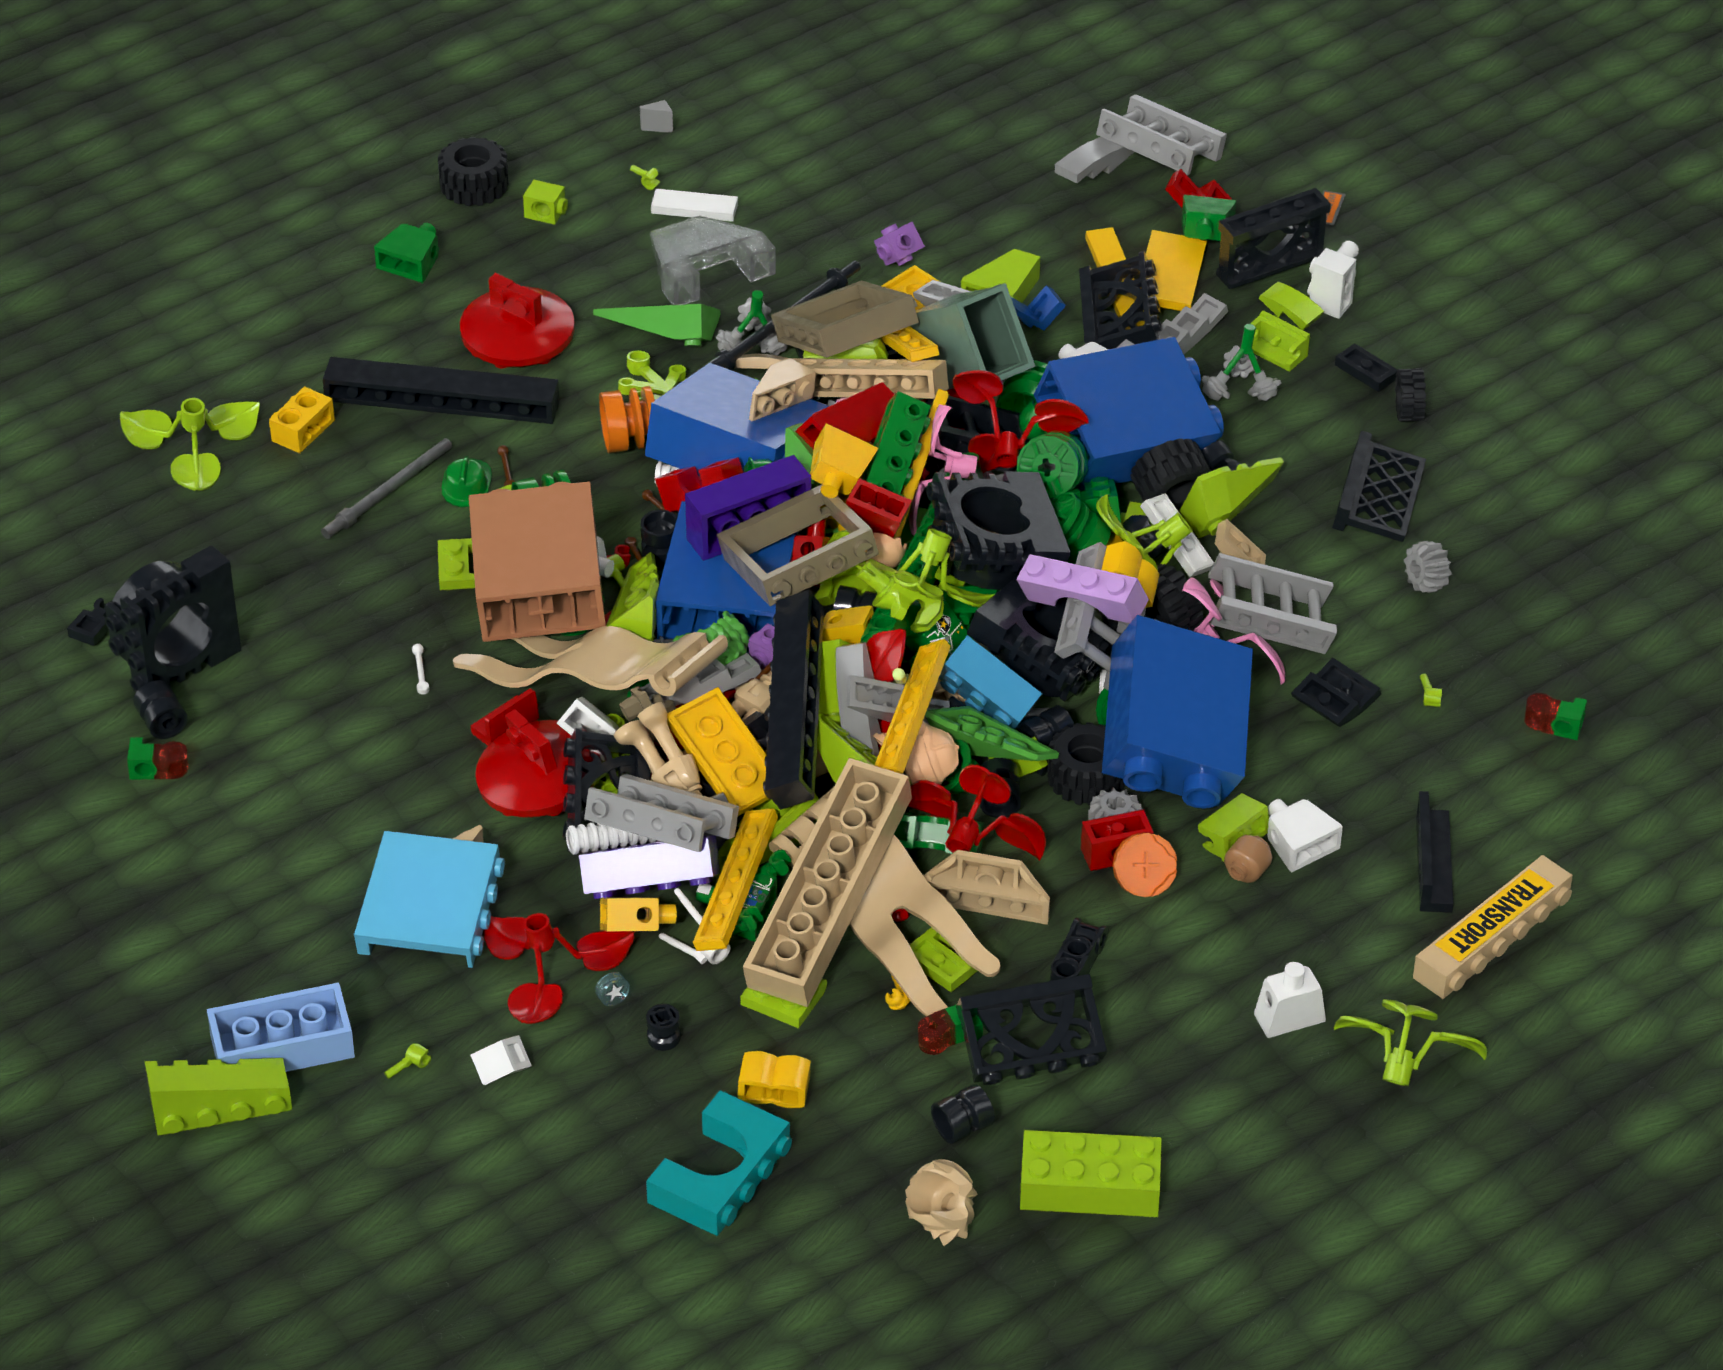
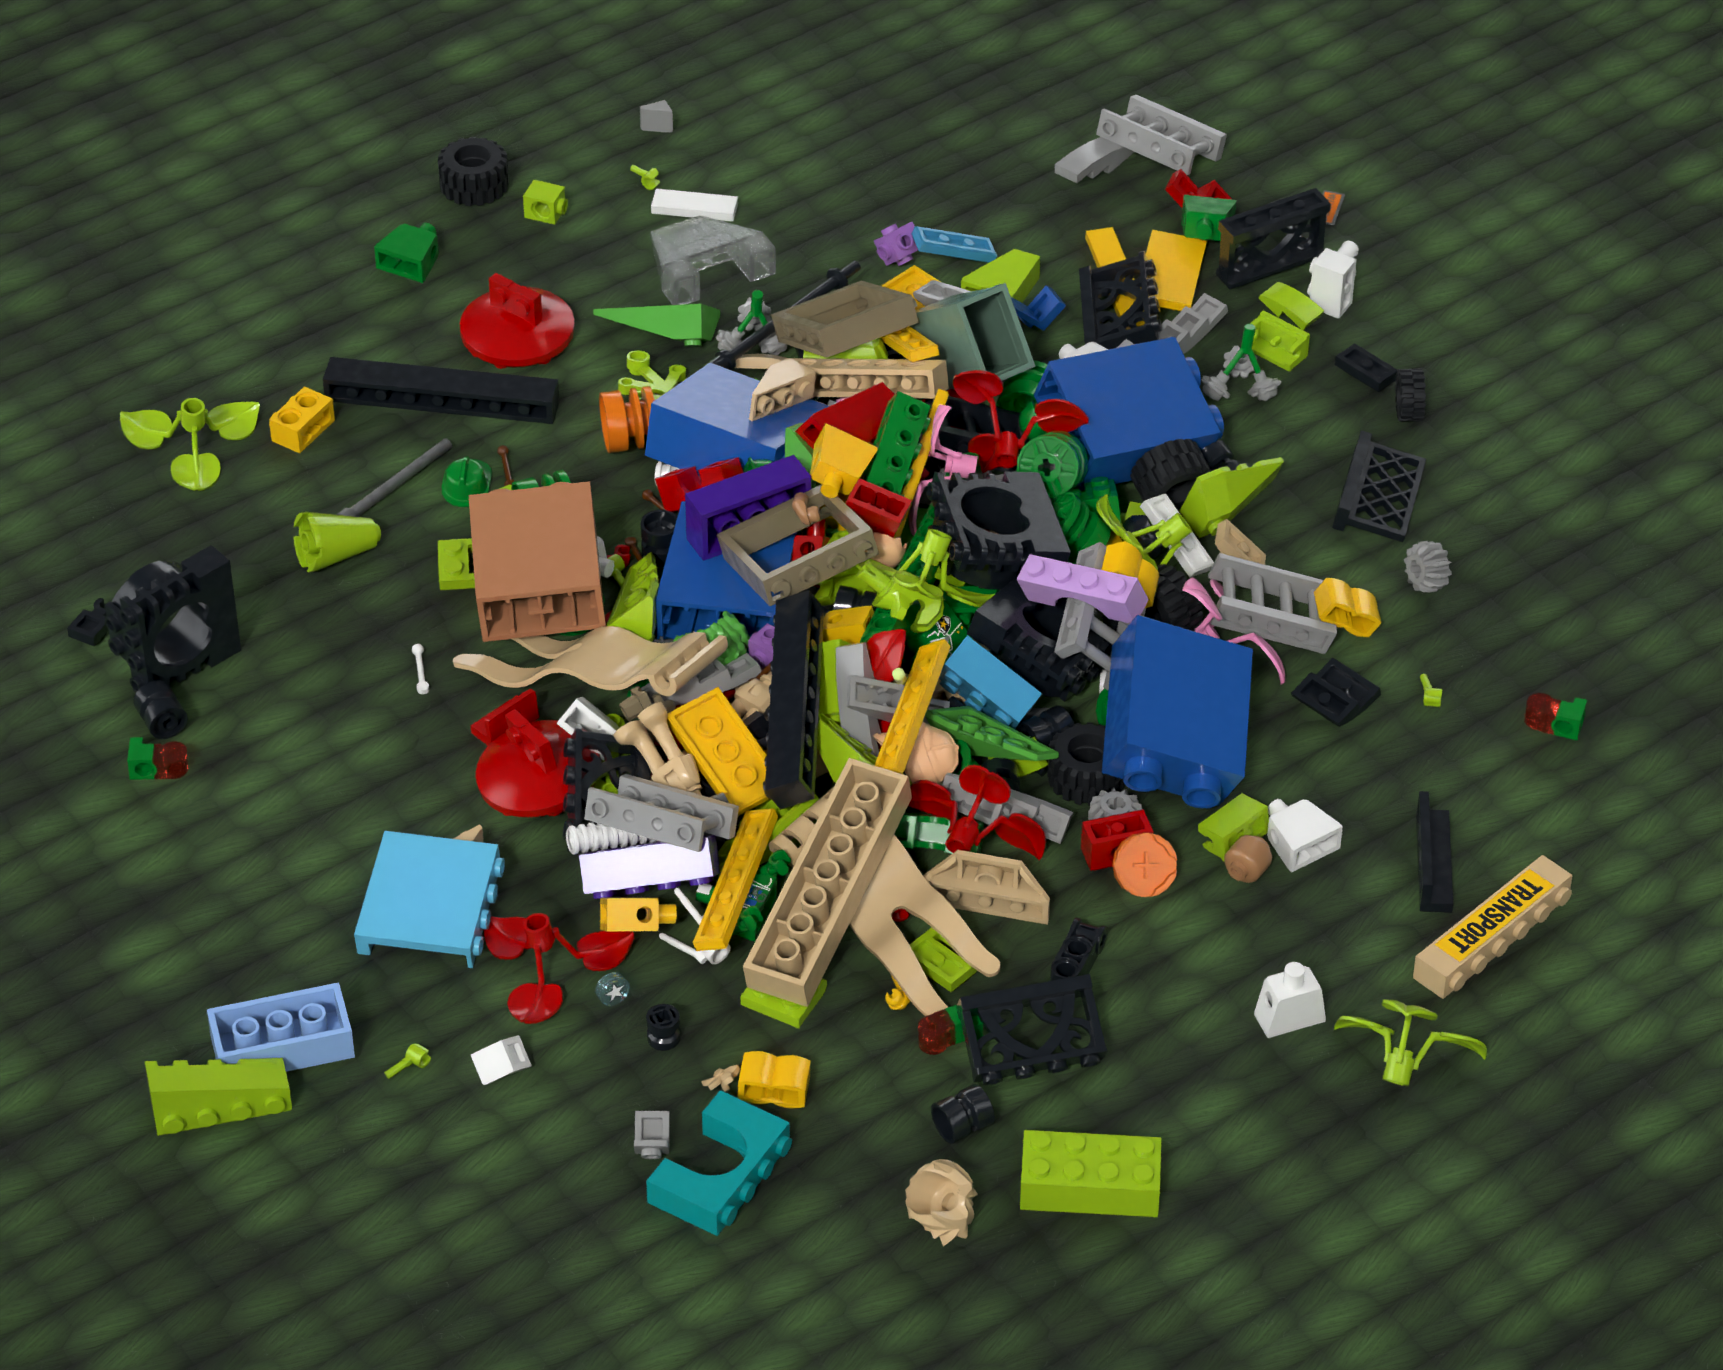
none -> lime cone [293,512,381,572]
none -> light grey bracket [634,1111,670,1159]
none -> tan plant [701,1065,740,1092]
none -> medium nougat arm [792,492,821,525]
none -> dark azure tile [911,226,997,263]
none -> light grey slope [942,773,1073,844]
none -> yellow brick [1314,578,1381,637]

